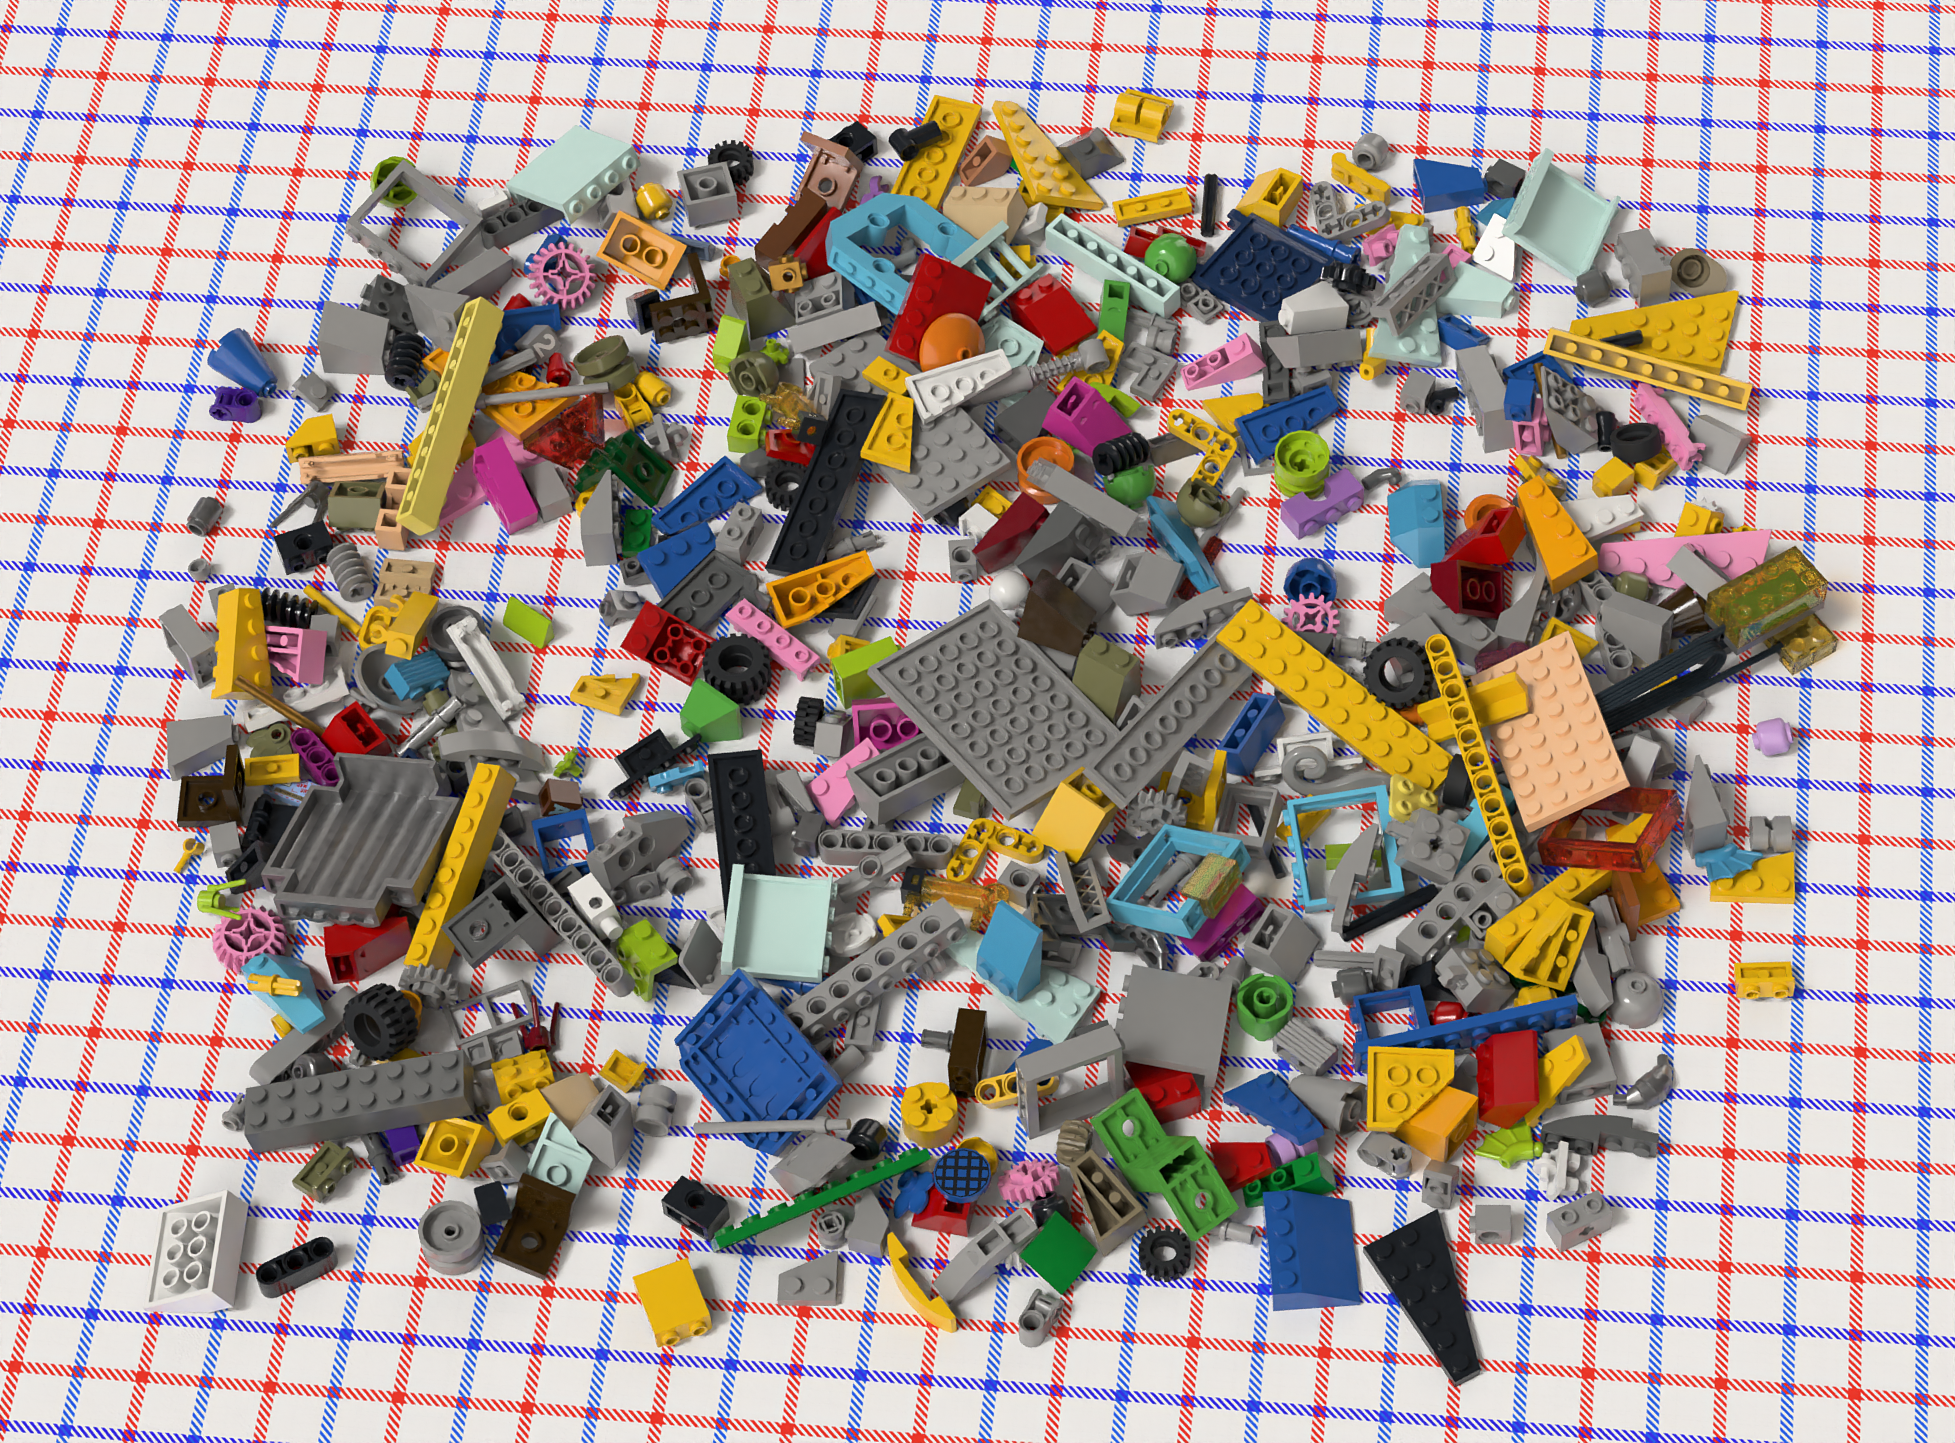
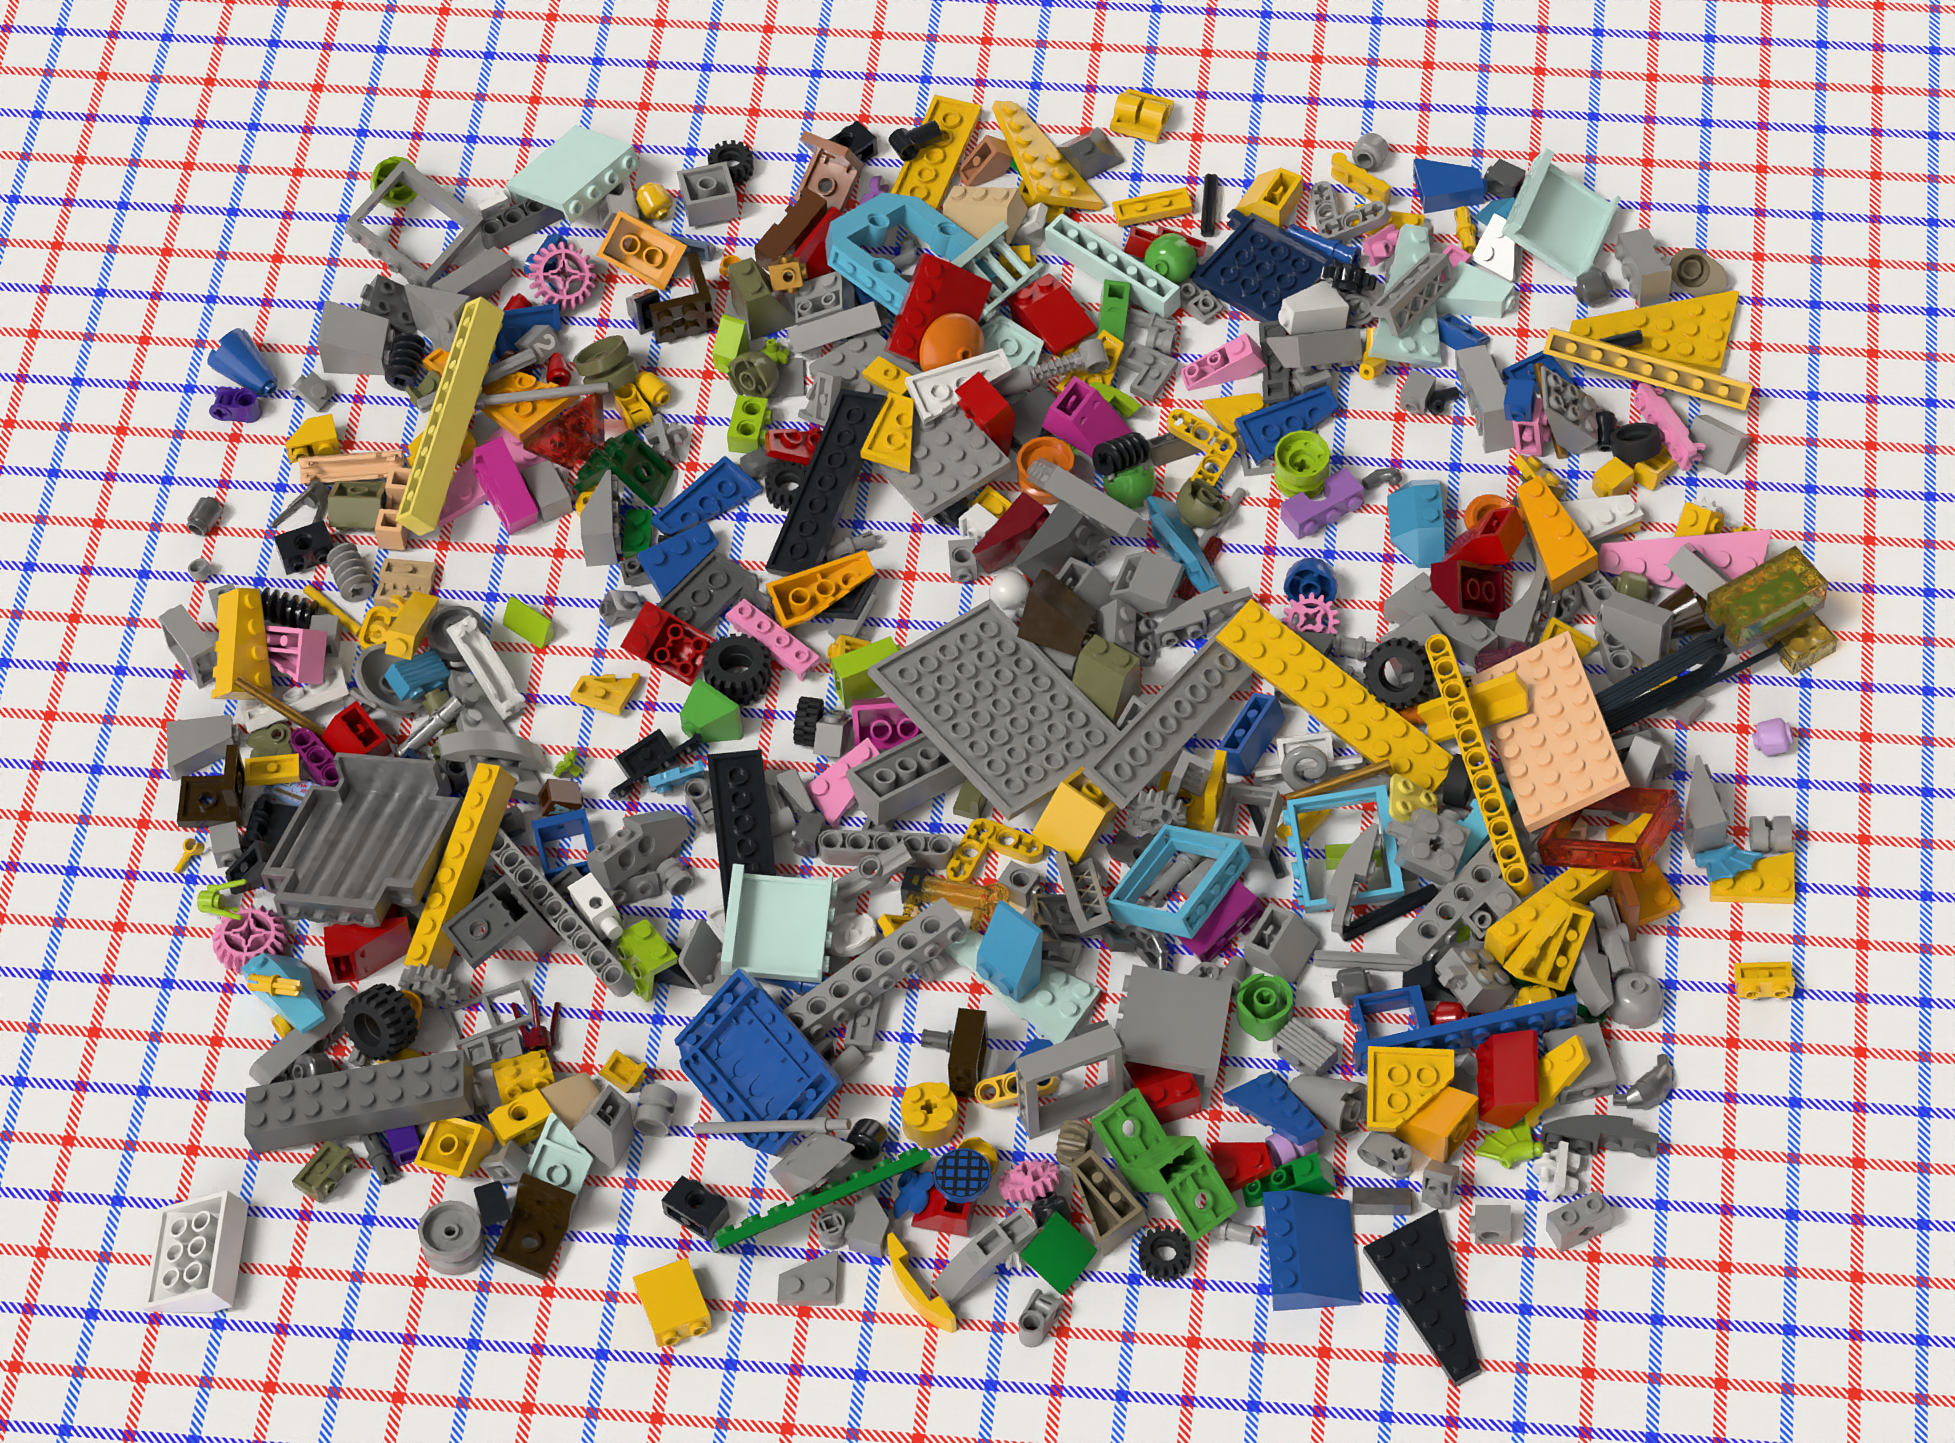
light grey pin [221,1094,246,1131] -> none
black beam [256,1237,338,1298] -> none
light grey brick [715,502,764,567] -> none
clear yellow piece [759,382,828,446] -> none
clear yellow panel [1180,853,1244,919] -> none
light grey slope [1372,945,1411,992] -> none
none -> red slope [955,371,1016,458]
none -> light grey slope [1094,598,1156,667]
none -> pearl gold bar [1284,759,1392,802]
none -> flat silver slope [1352,1187,1411,1215]

